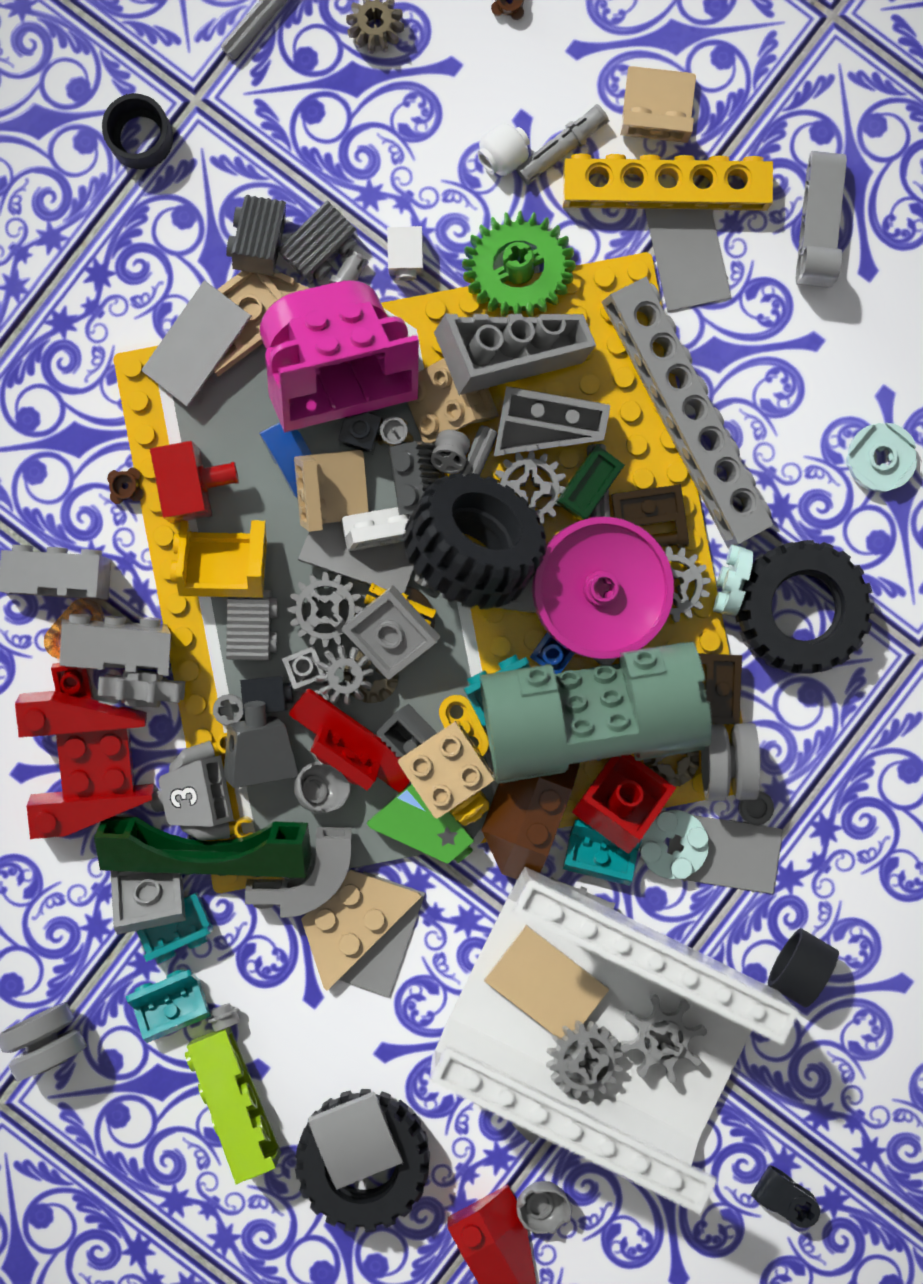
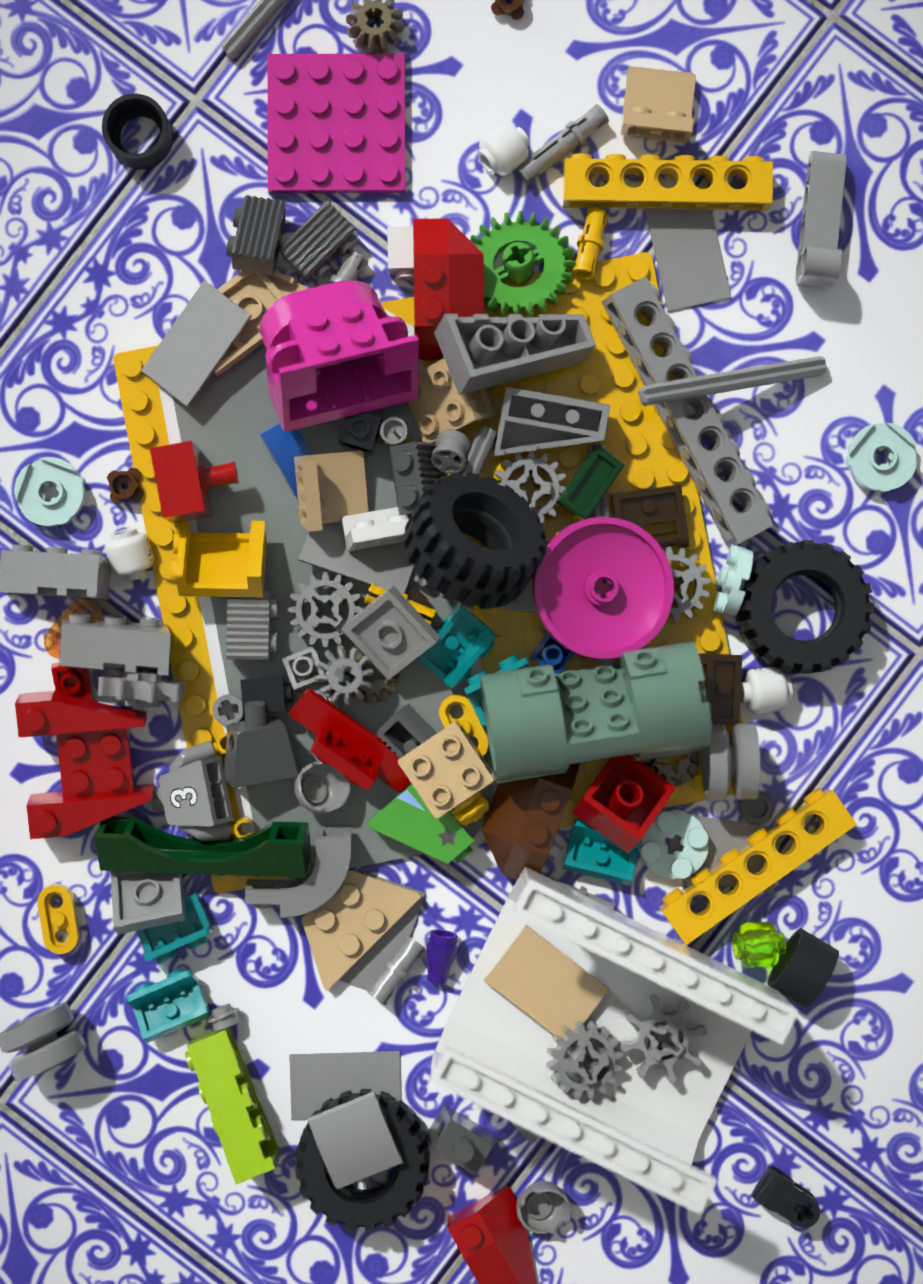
none -> light aqua plate [14,457,86,527]
none -> yellow plate [37,884,80,954]
none -> white head [105,527,155,581]
none -> dark pink plate [267,53,405,194]
none -> light grey window [289,1051,401,1120]
none -> light grey pin [367,936,426,1005]
none -> red wedge [413,218,484,360]
none -> teal bracket [416,603,496,689]
none -> dark purple cone [426,929,460,984]
none -> dark grey torso [426,1104,500,1175]
none -> yellow pin [572,207,609,280]
none -> light grey axle [638,356,828,406]
none -> yellow brick [659,788,857,945]
none -> clear neon green head [733,921,786,968]
none -> white head [740,667,793,713]

